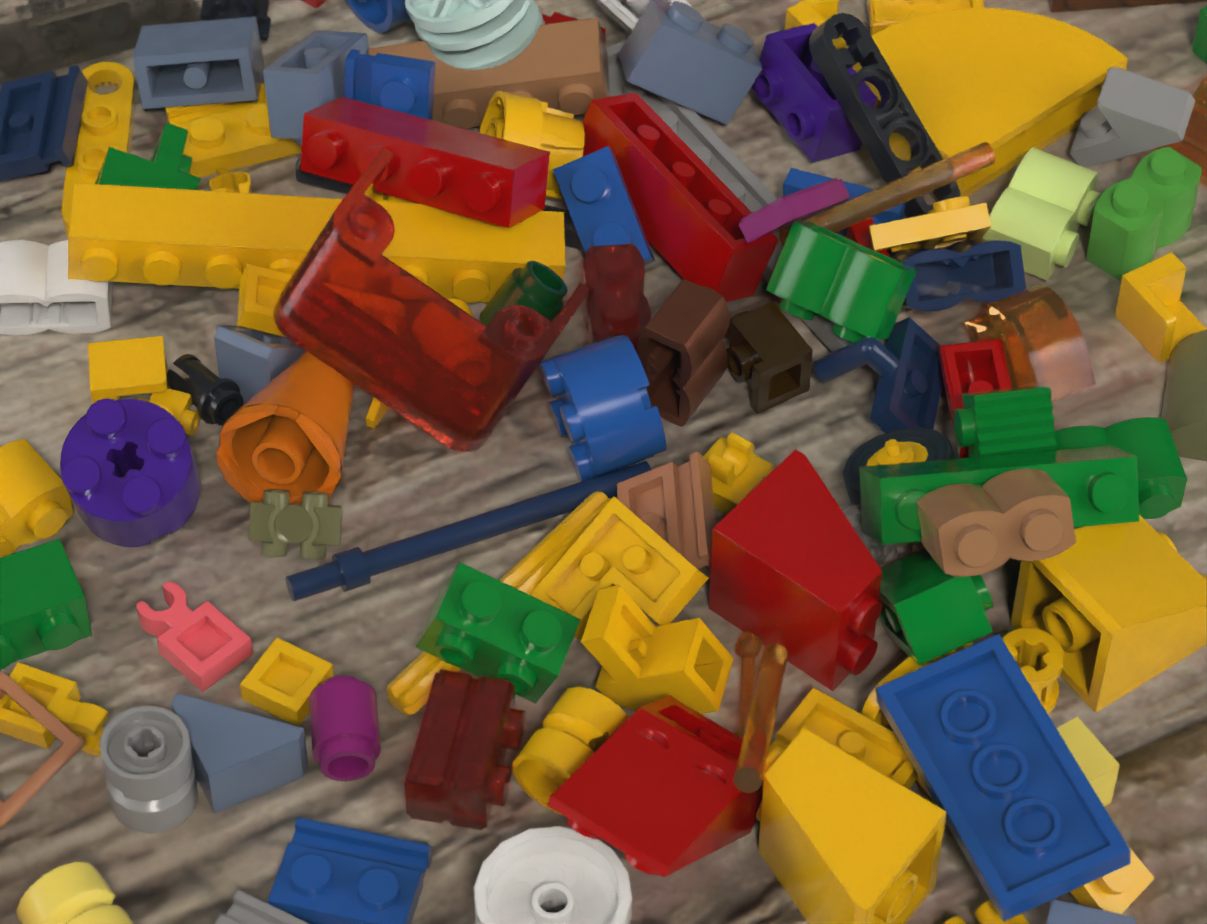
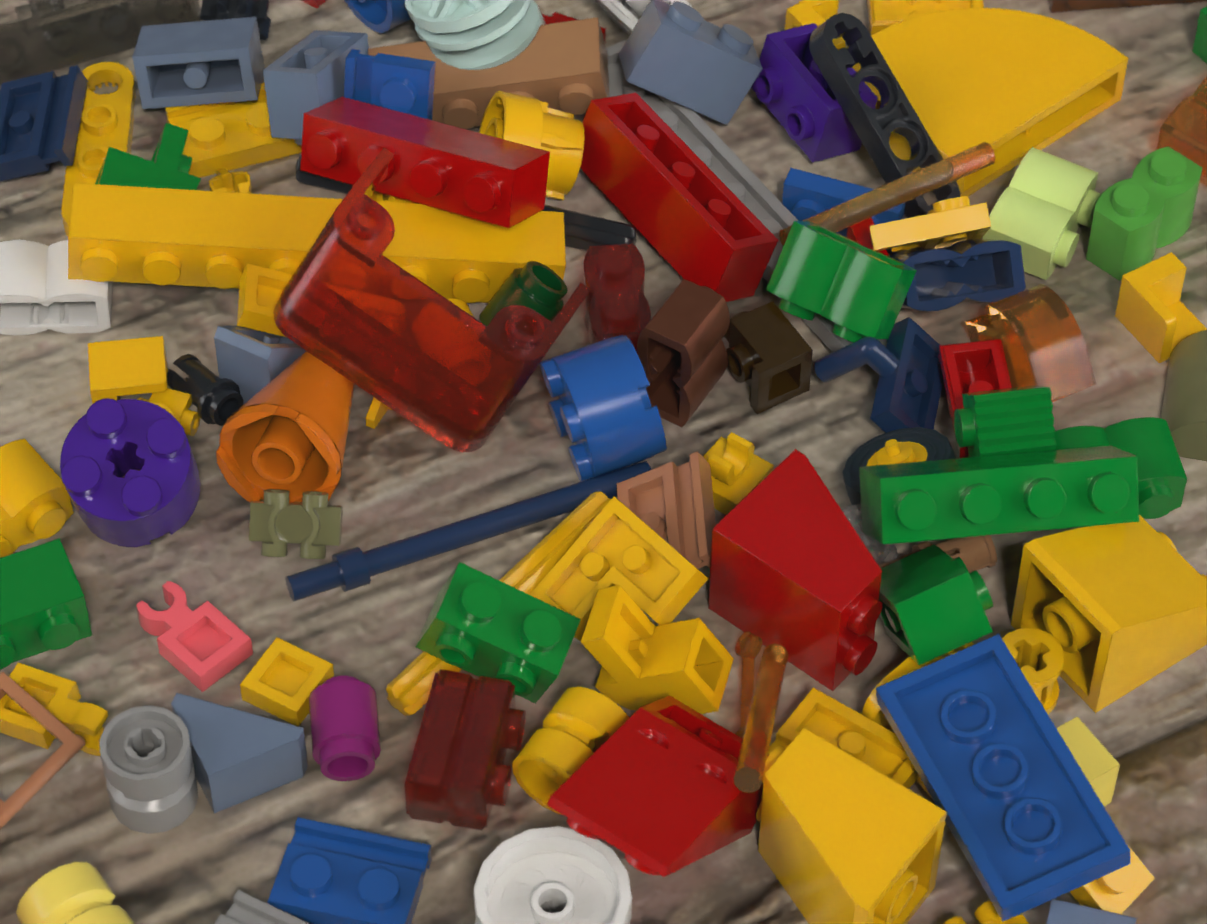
blue plate [553,146,655,283] -> none
magenta tile [738,178,851,243] -> none
medium nougat brick [916,469,1076,577] -> none
light grey slope [1070,67,1195,168] -> none

